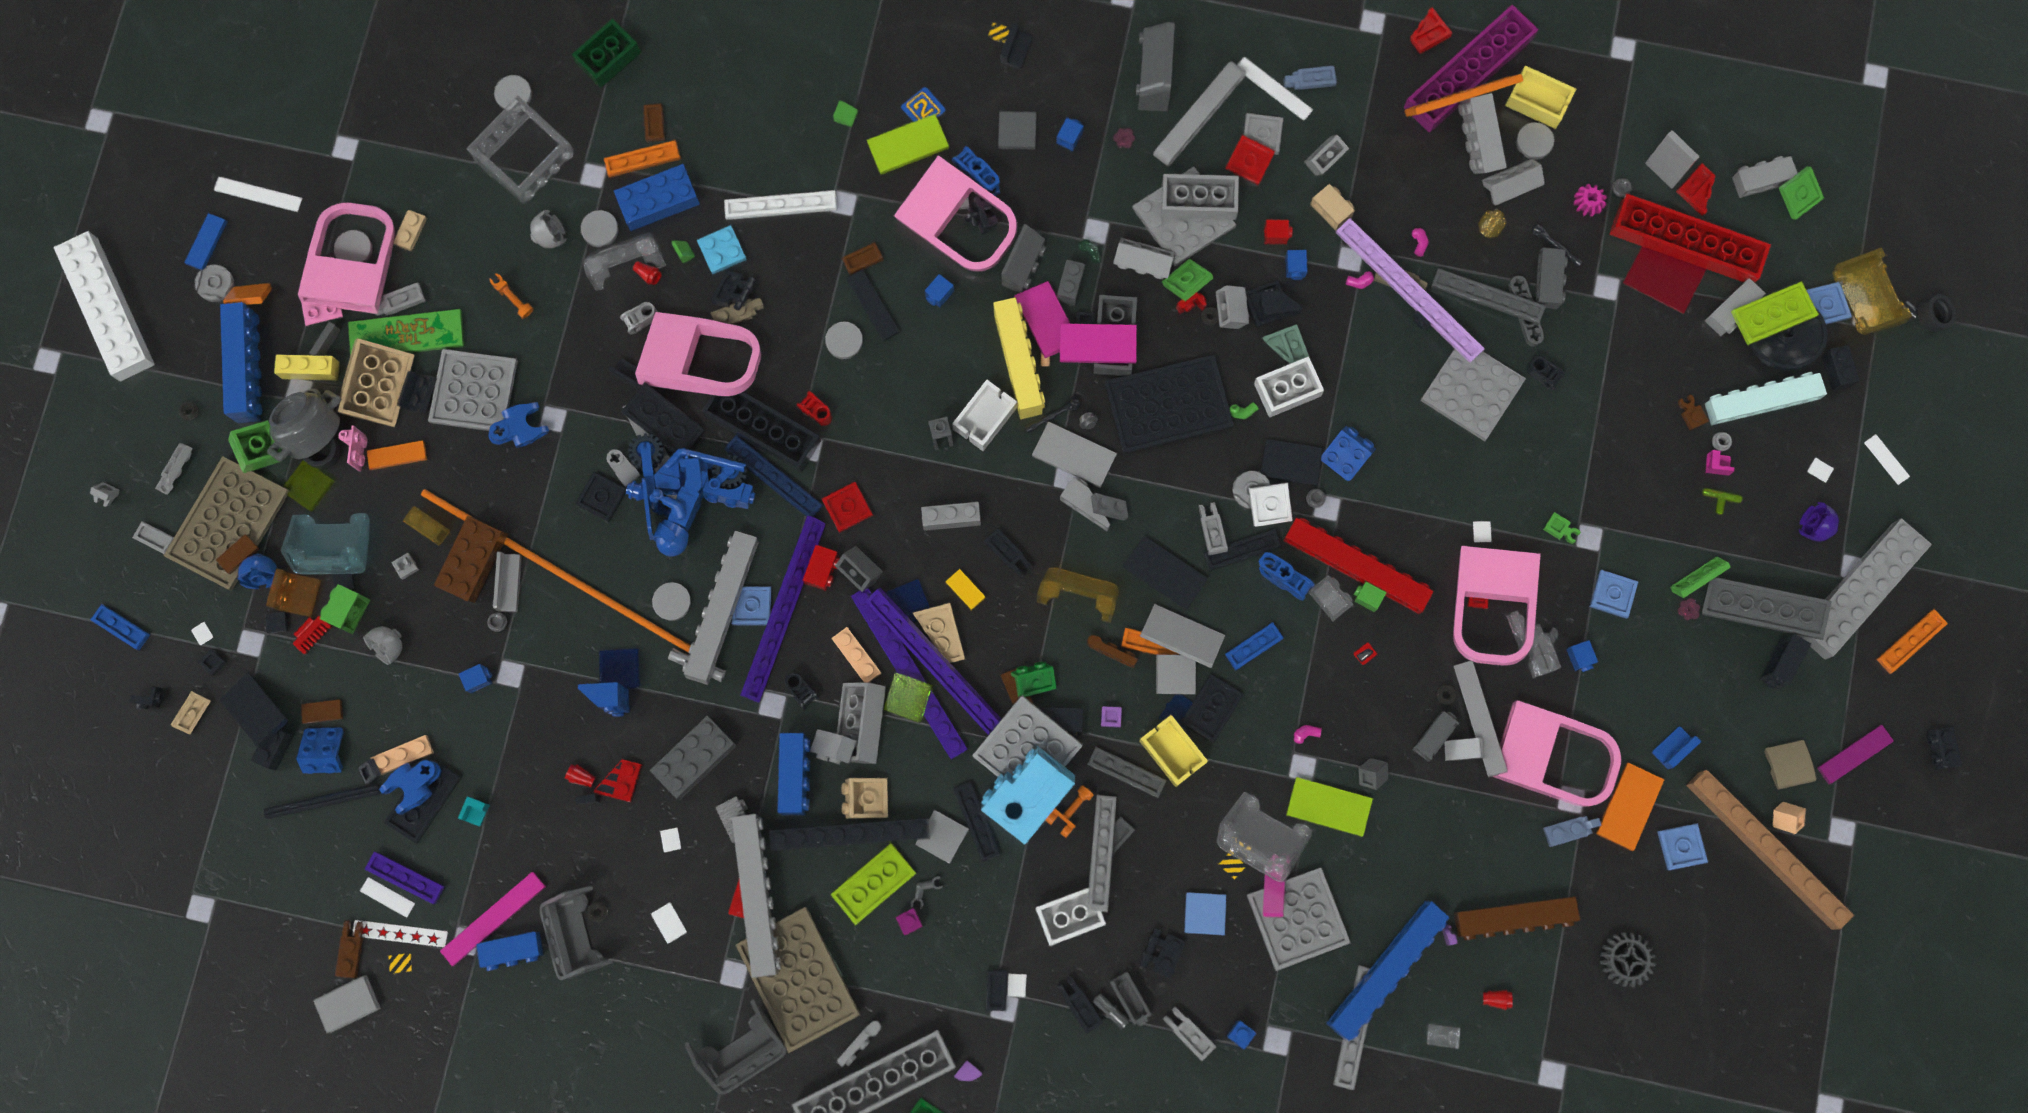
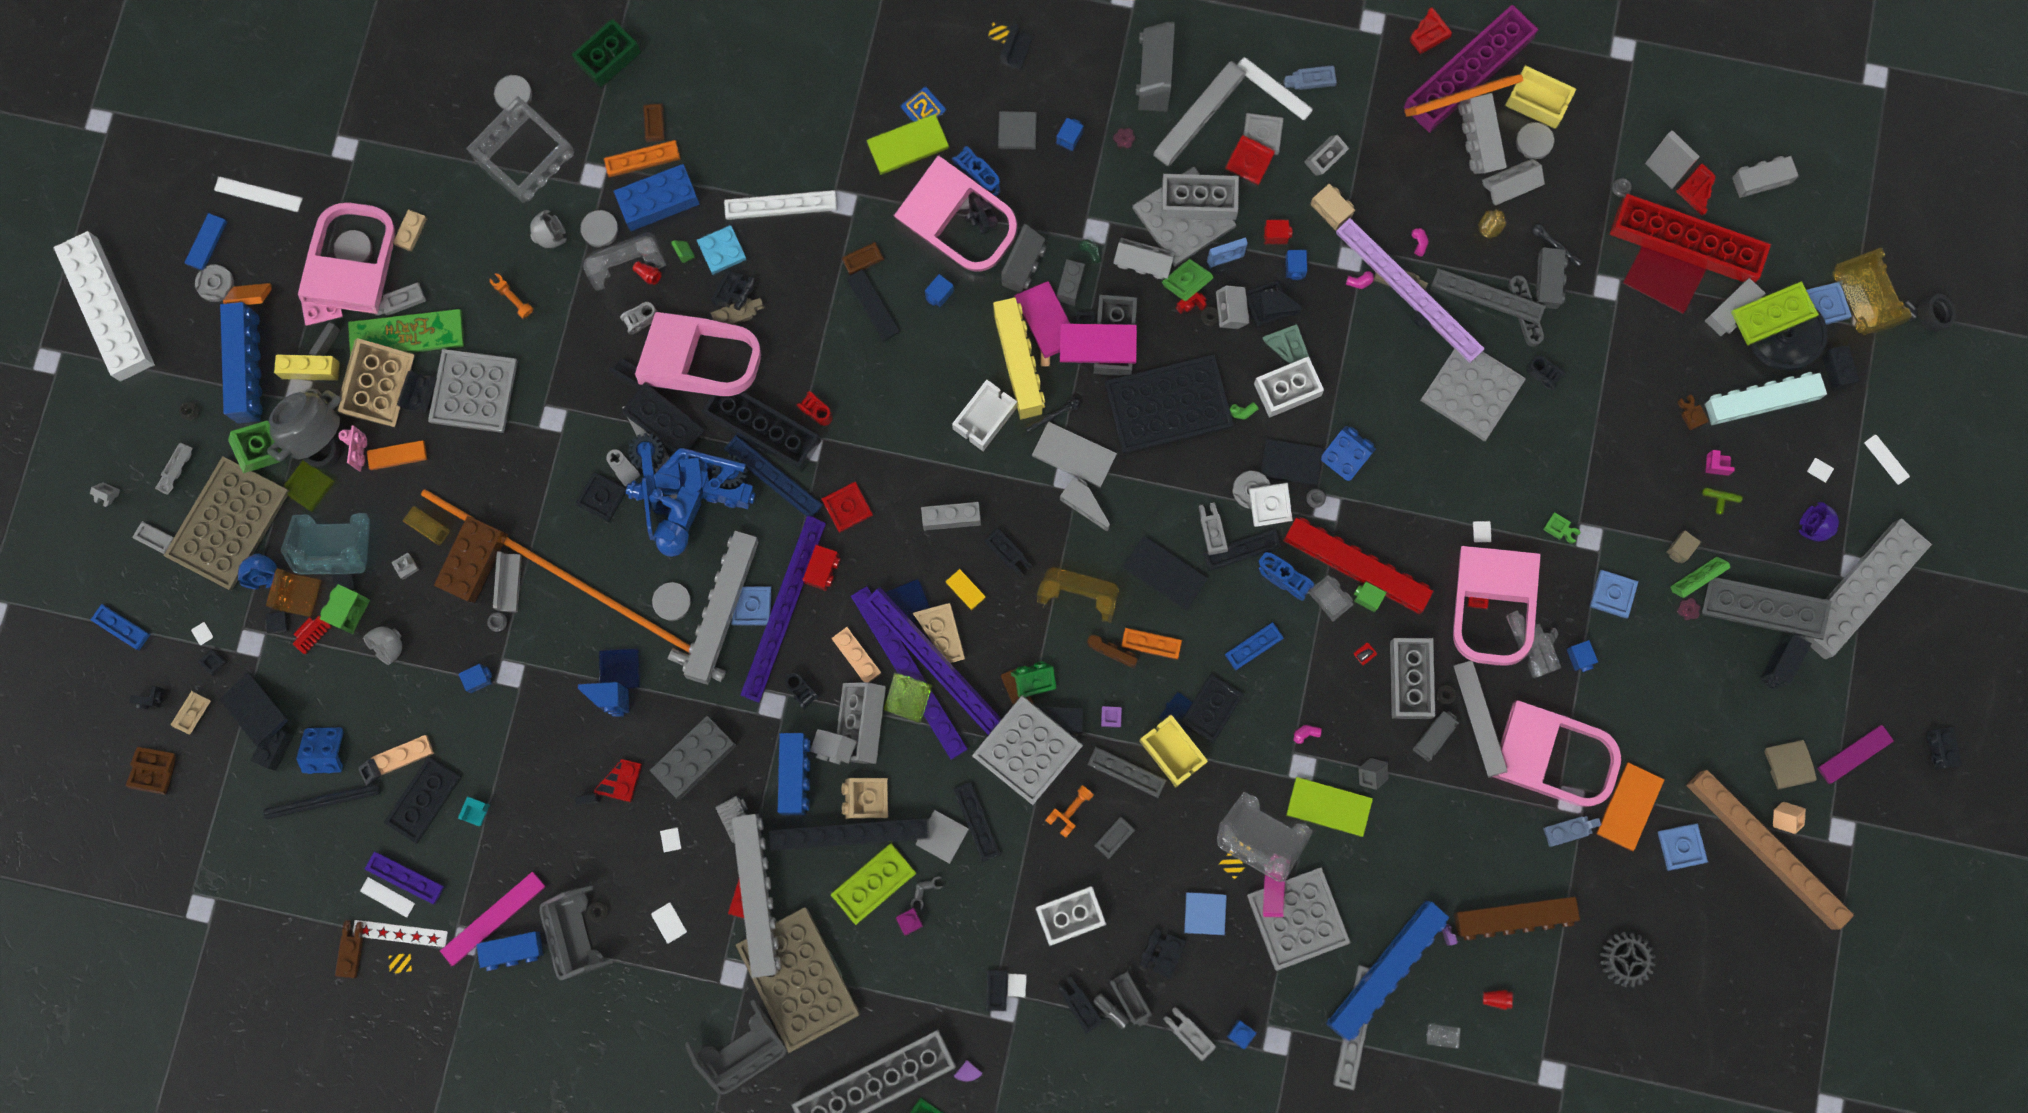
reddish brown tile [216,534,259,574] -> none
reddish brown tile [301,700,343,724] -> none
light grey piece [314,975,381,1033] -> none
blue piece [379,760,441,815] -> none
blue piece [488,402,549,448] -> none
red cone [565,764,596,787] -> none
light grey tile [825,322,863,359] -> none
bright green slope [833,101,858,127] -> none
dark grey brick [835,546,883,592] -> none
light grey hinge [837,1020,881,1067] -> none
dark grey window [928,417,953,450] -> none
medium azure piece [981,746,1075,844] -> none
flat silver plate [1079,412,1098,429] -> none
light grey tile [1087,795,1116,912] -> none
dark grey plate [1091,493,1128,521] -> none
light grey tile [1140,604,1225,668] -> none
light grey tile [1156,655,1196,694] -> none
light grey tile [1445,738,1484,761] -> none
dark pink gear [1574,184,1607,216] -> none
blue panel [1652,727,1701,769] -> none
light grey plate [1712,432,1732,451] -> none
bright green tile [1779,167,1824,219] -> none
orange tile [1876,609,1948,674] -> none
none -> reddish brown slope [126,747,176,795]
none -> medium blue tile [1207,237,1248,268]
none -> light grey brick [1390,638,1435,719]
none -> dark tan brick [1666,531,1701,563]

